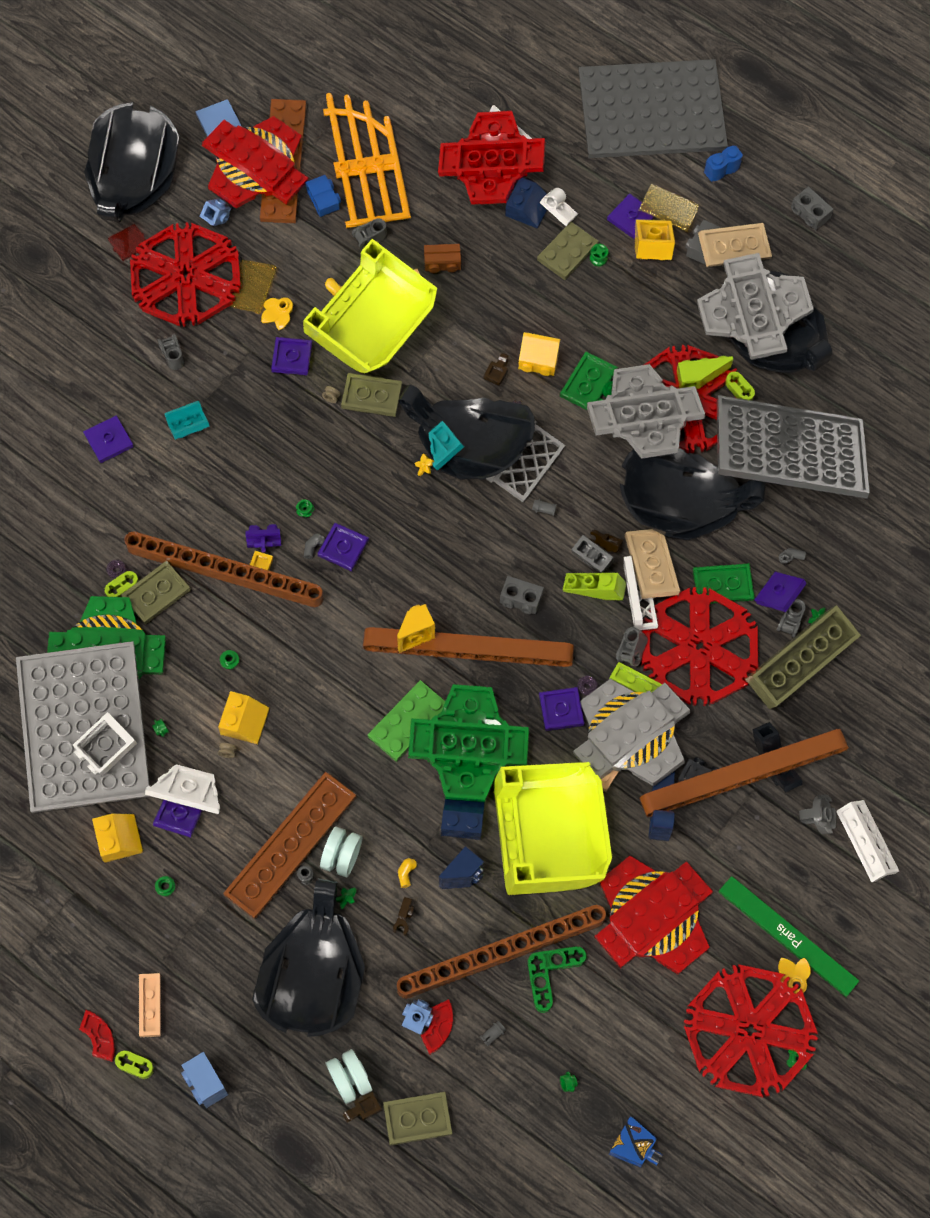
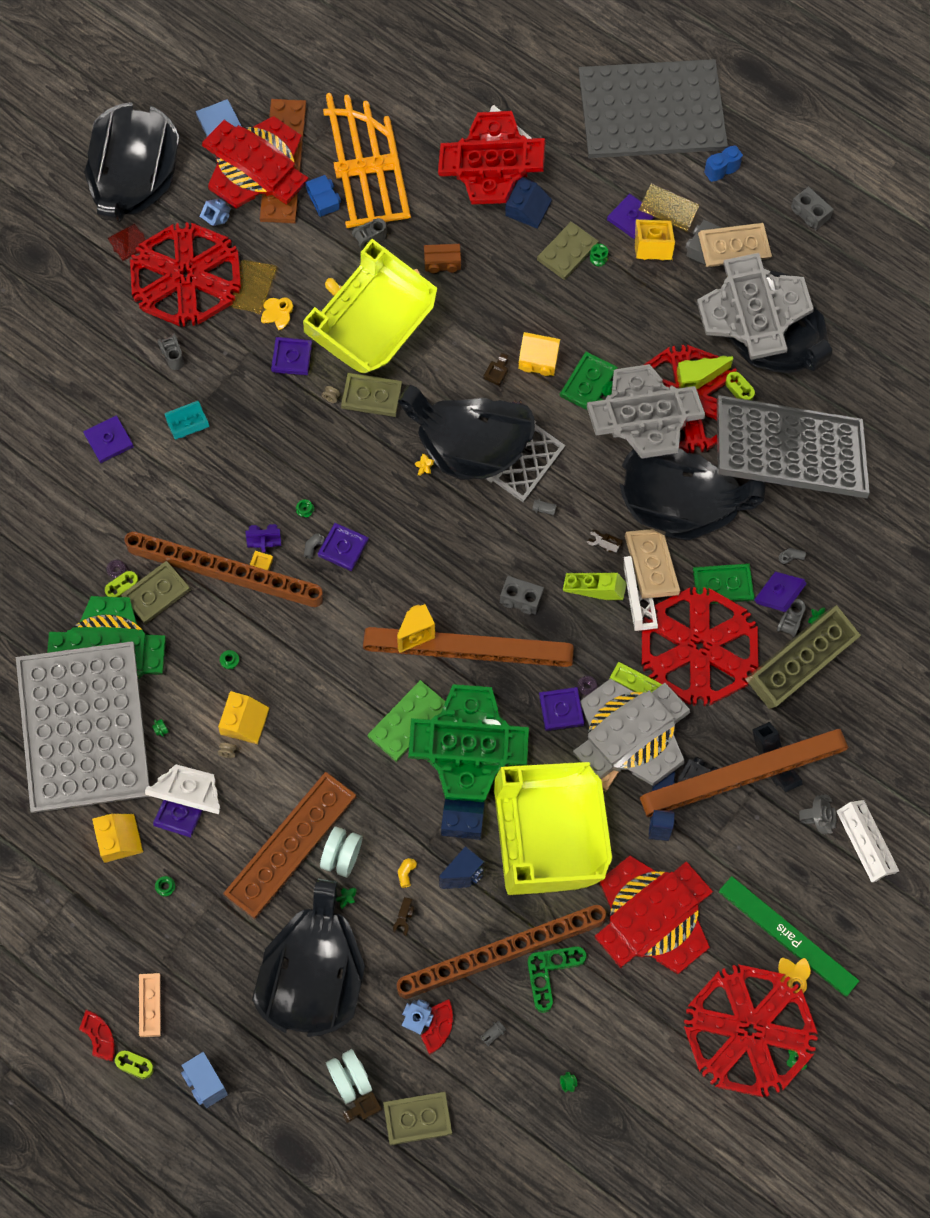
white window [73,712,137,776] -> none
dark grey pin [297,866,313,885] -> none
teal wing [428,421,464,470] -> none
white plate [540,188,578,226] -> none
dark grey brick [571,535,614,573] -> none
blue torso [609,1116,663,1167] -> none
dark grey piece [616,627,648,667] -> none

